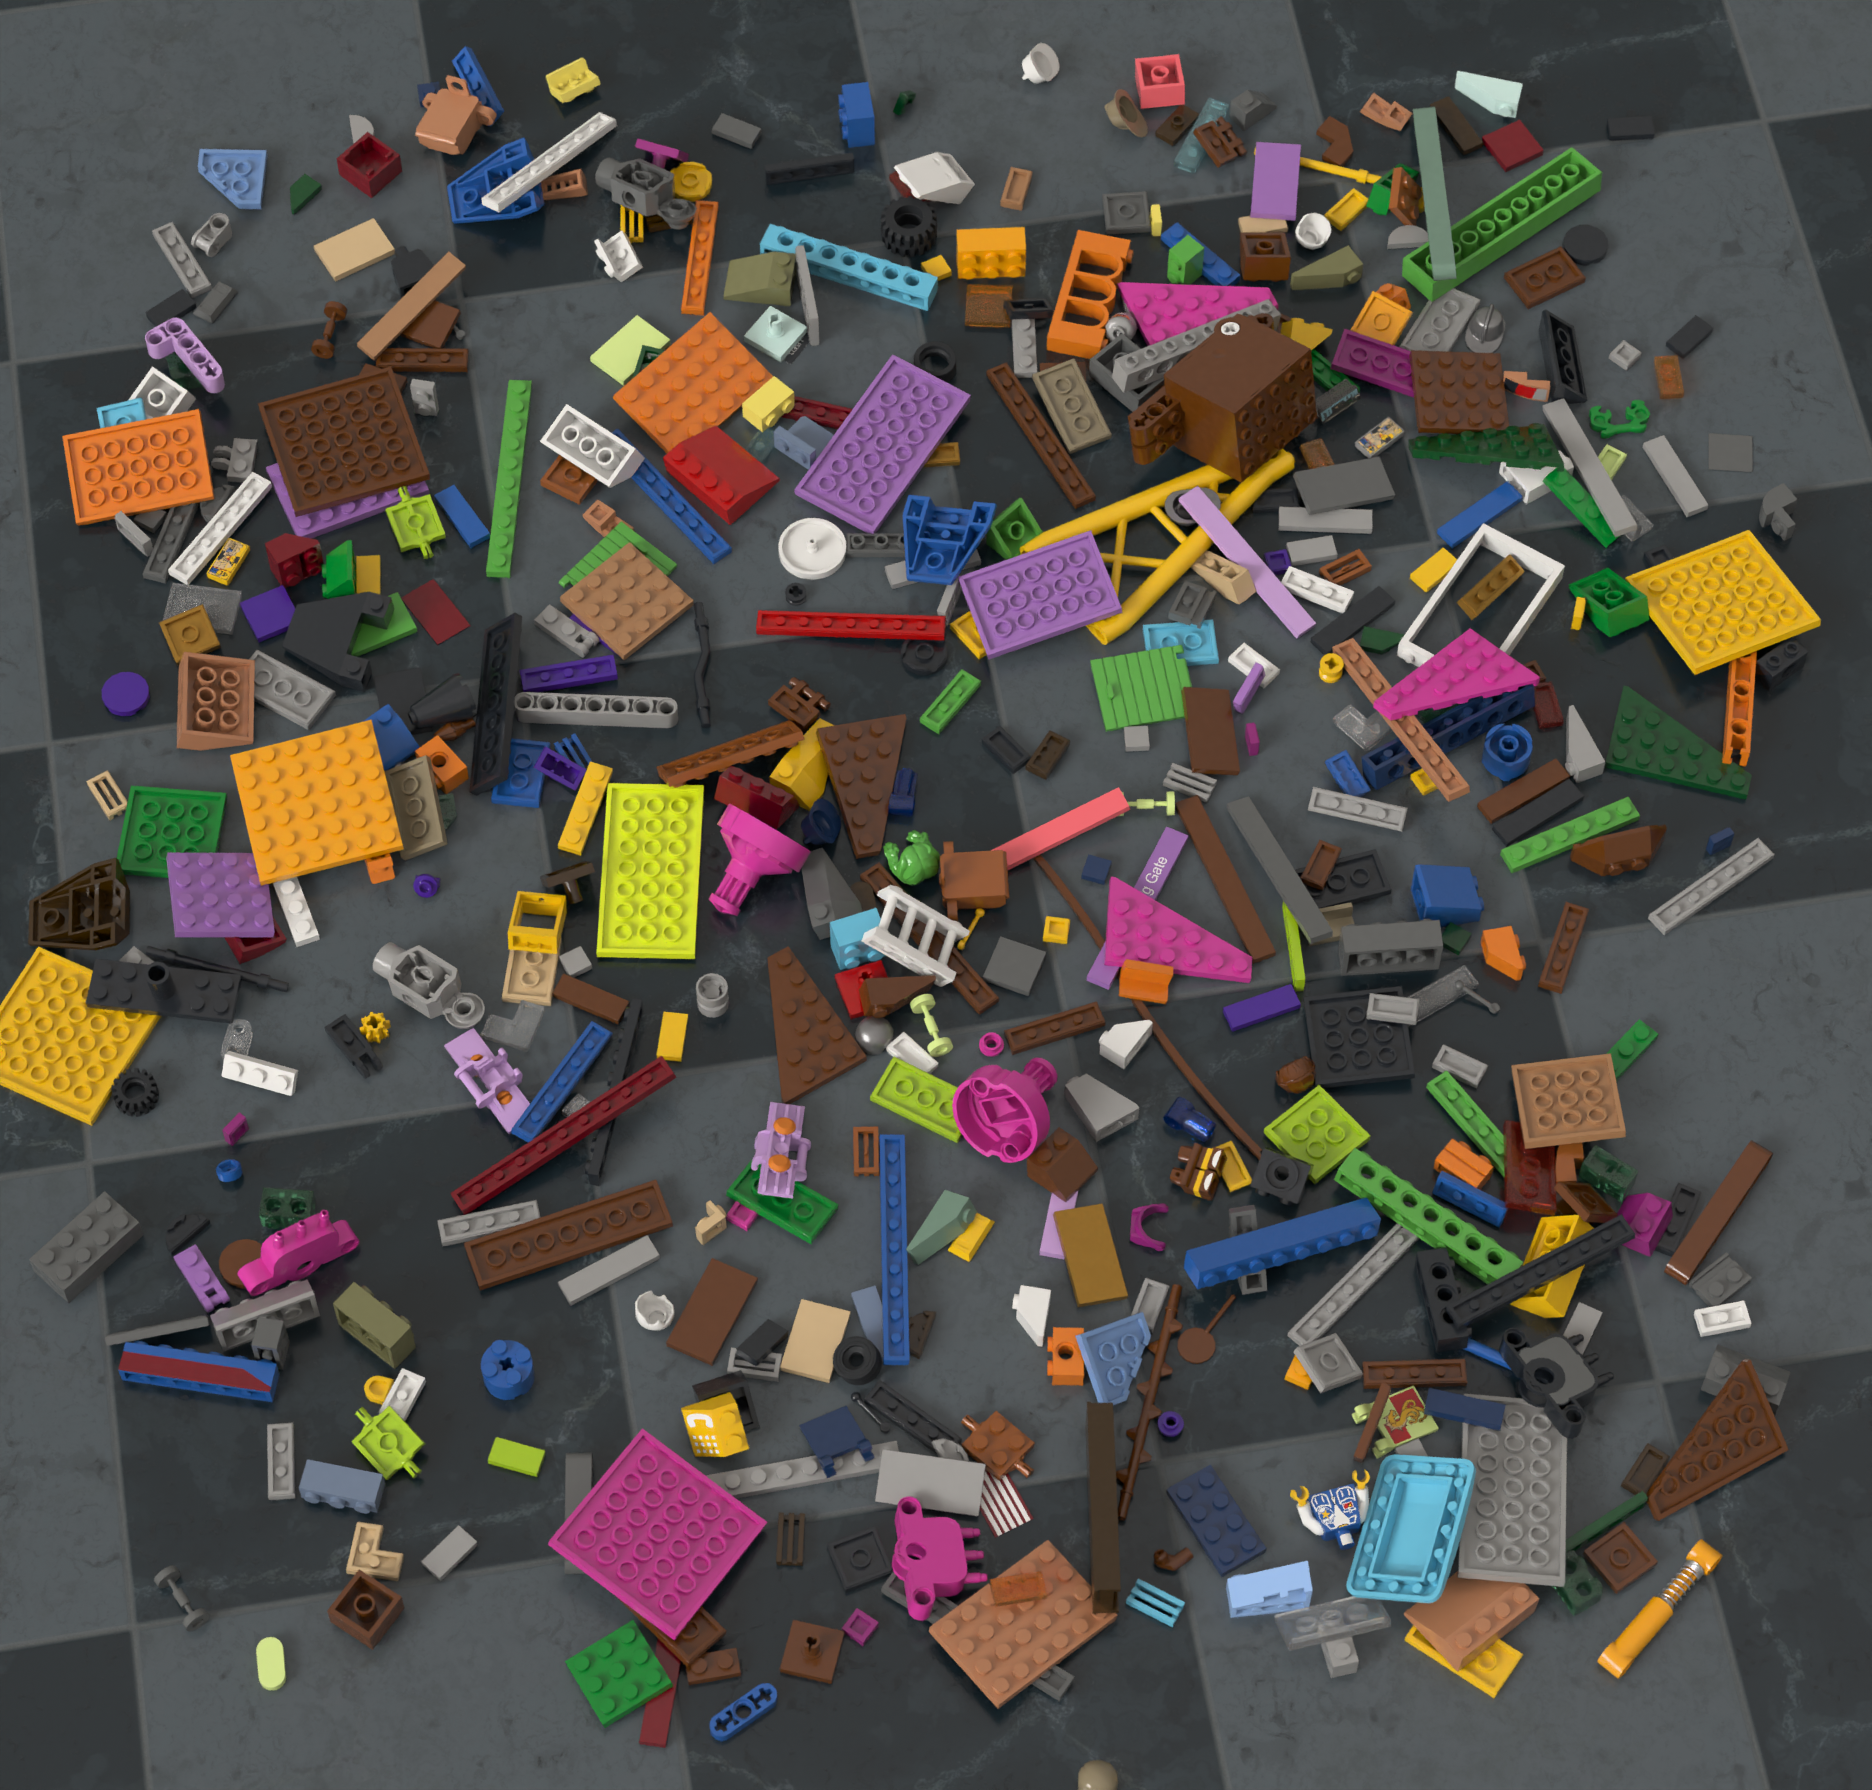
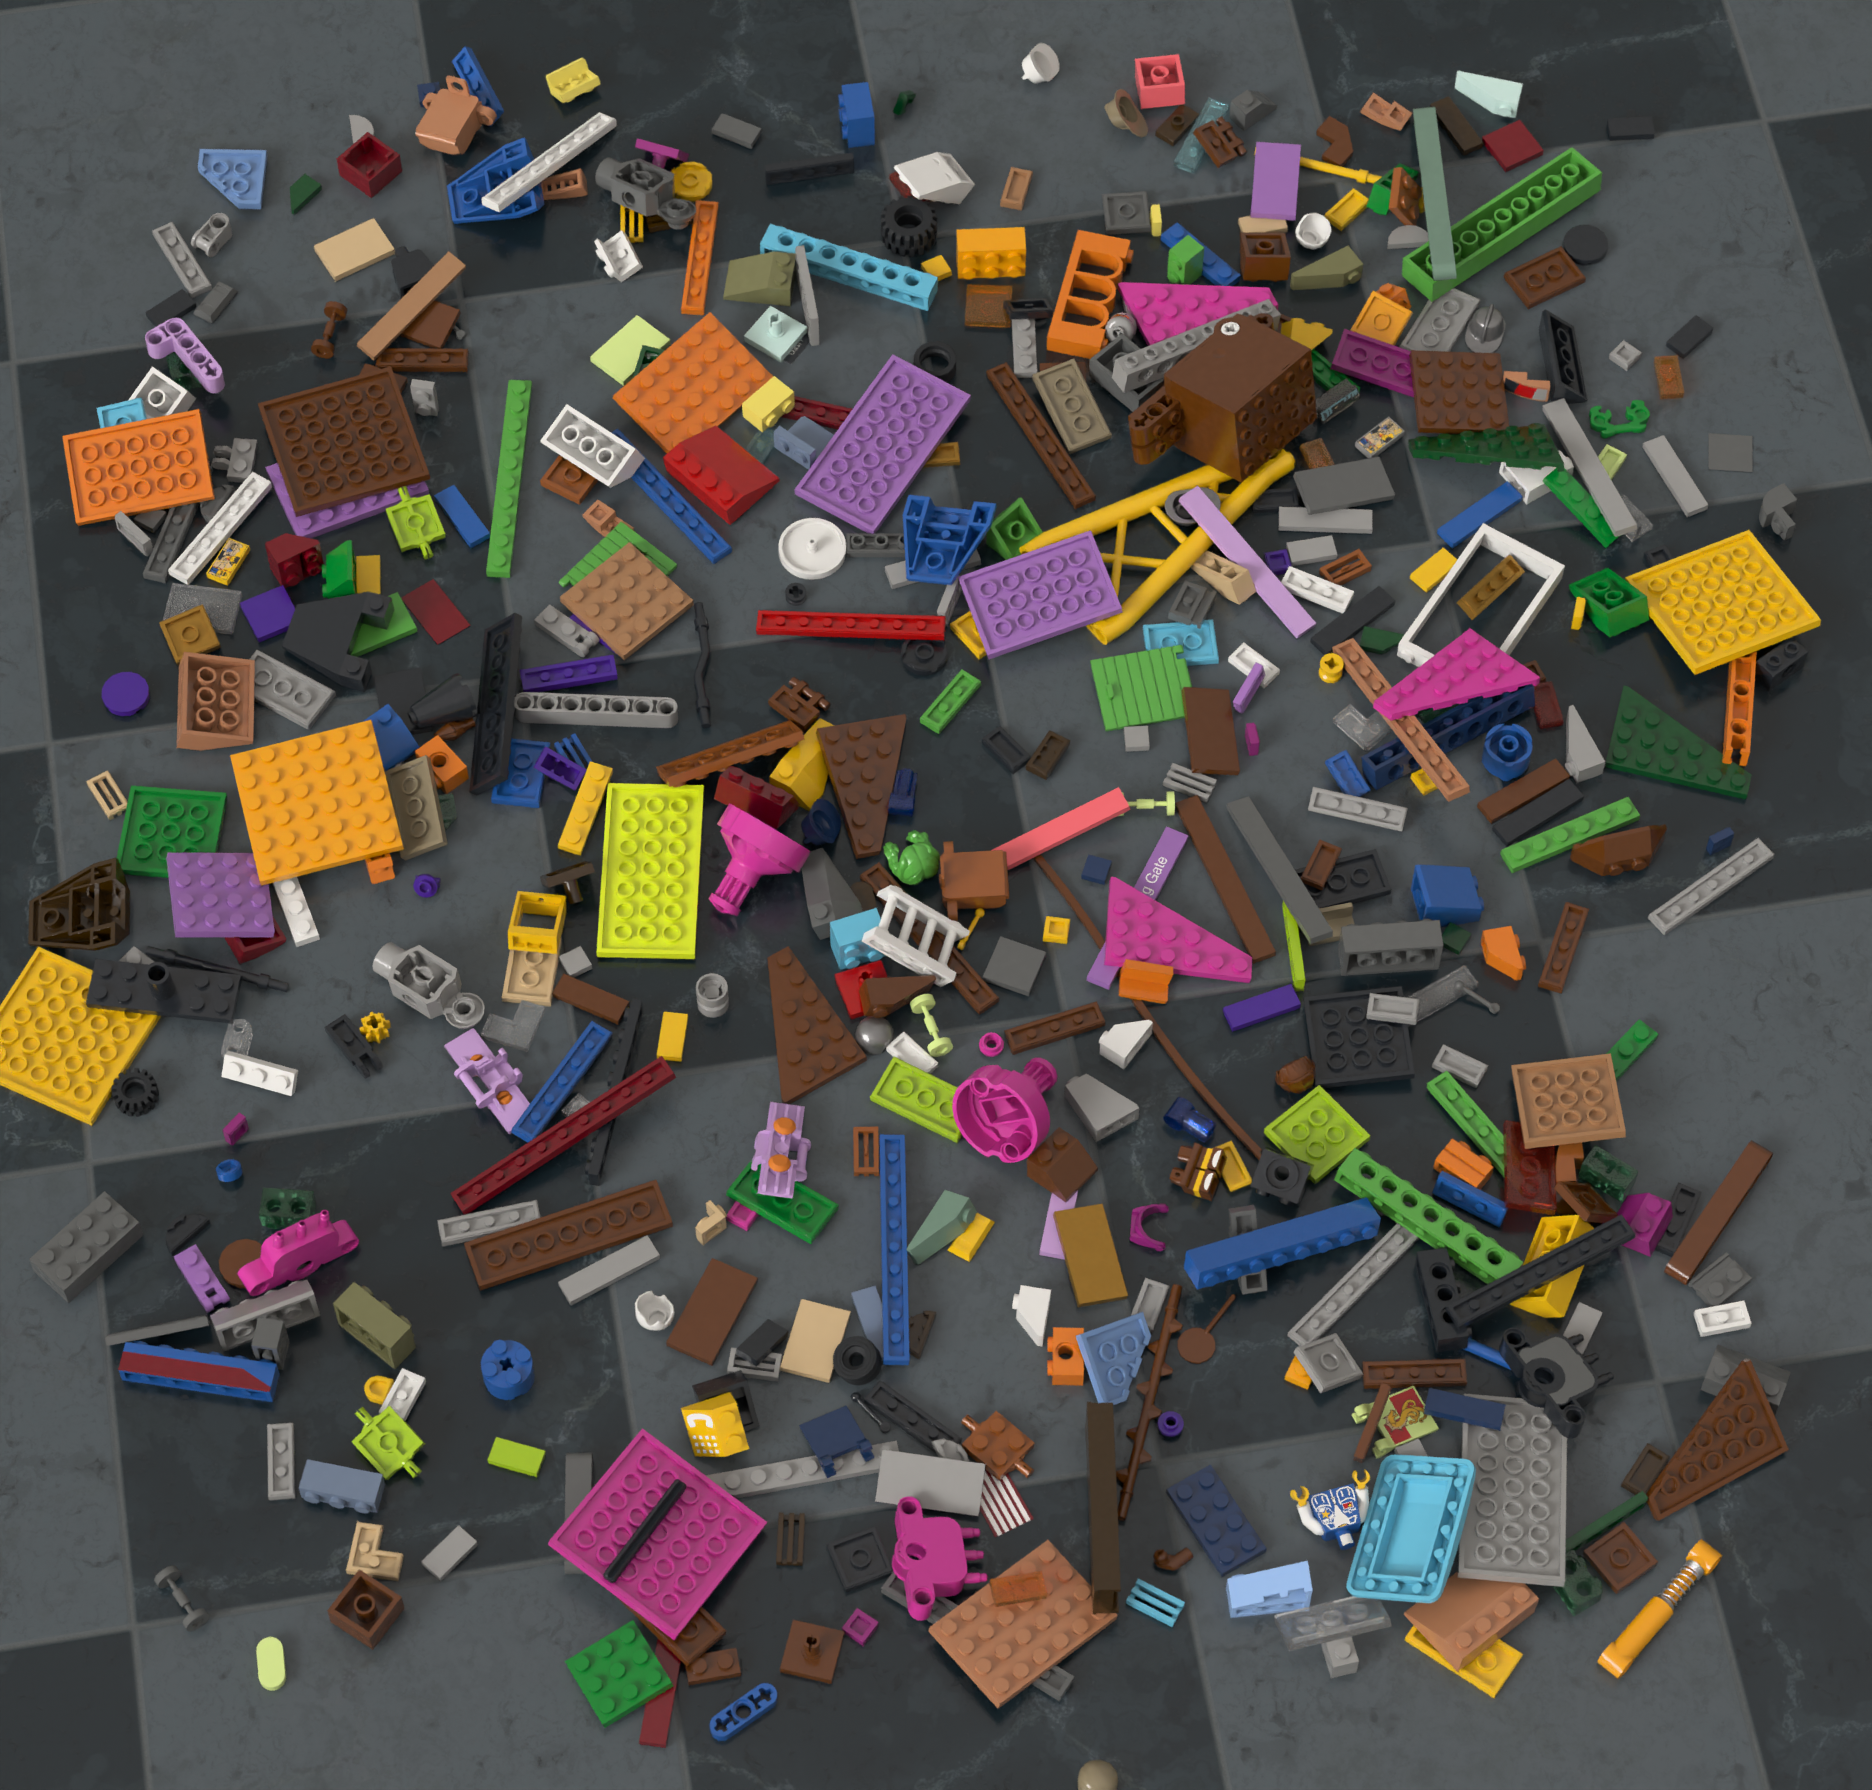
none -> black axle [603,1479,687,1583]

